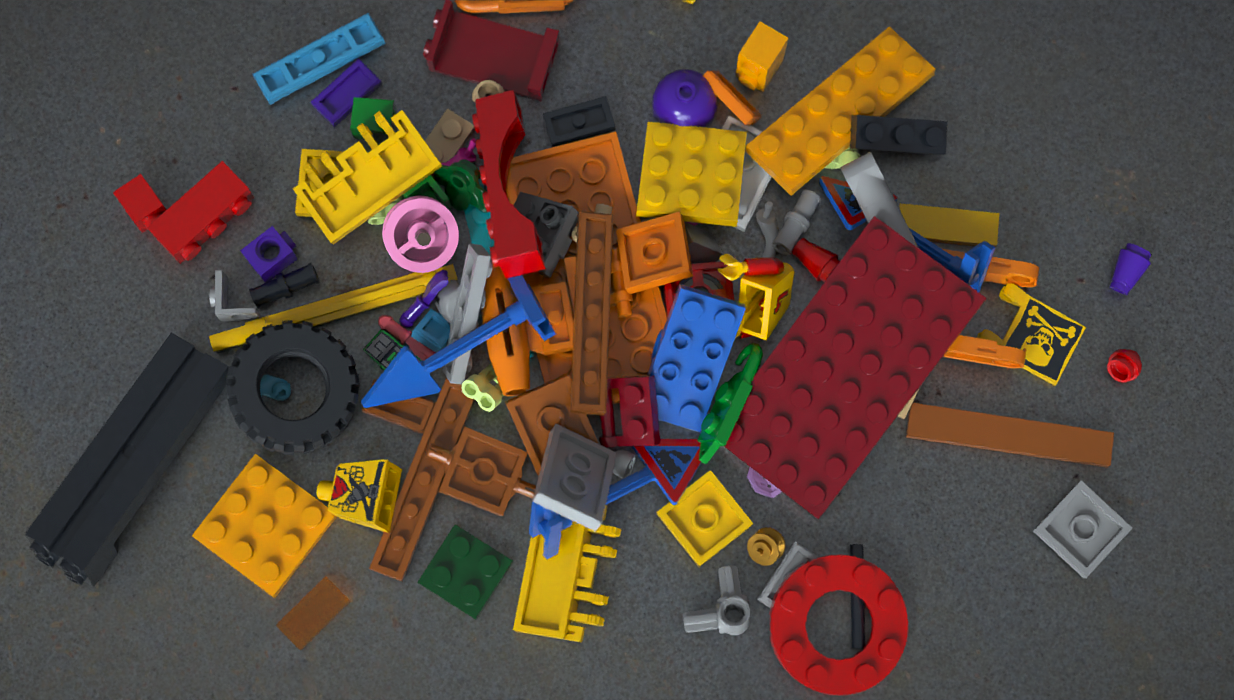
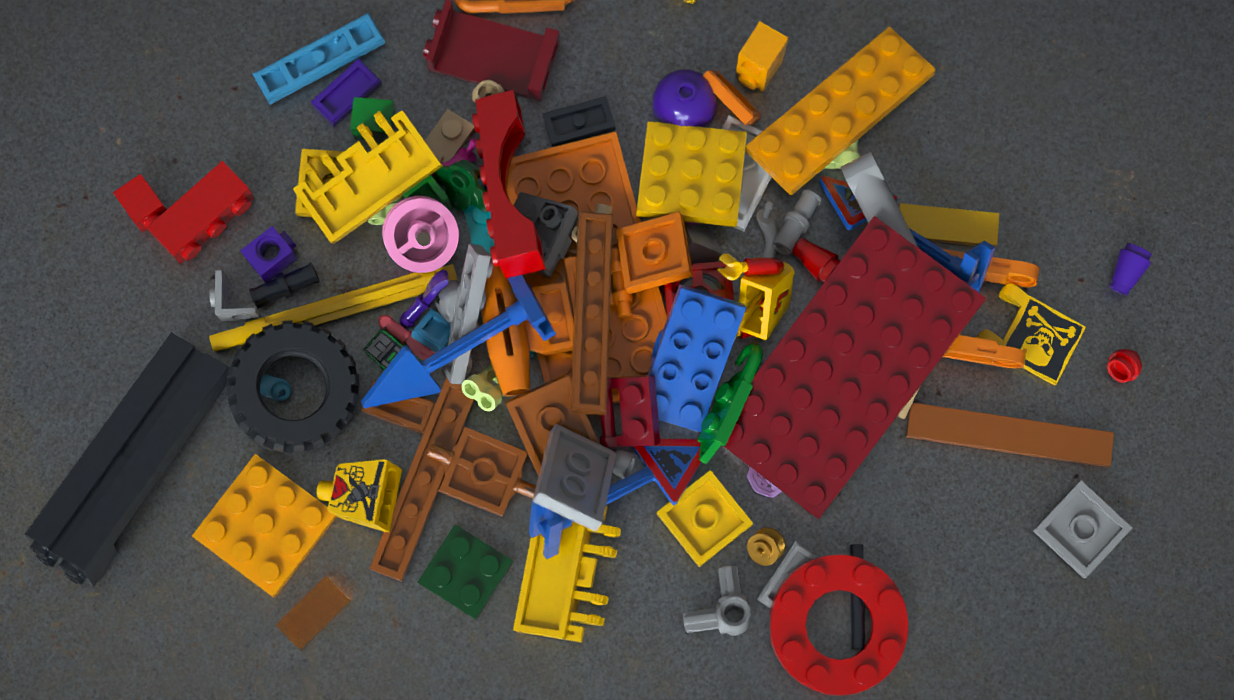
black plate [850,115,948,155] -> none

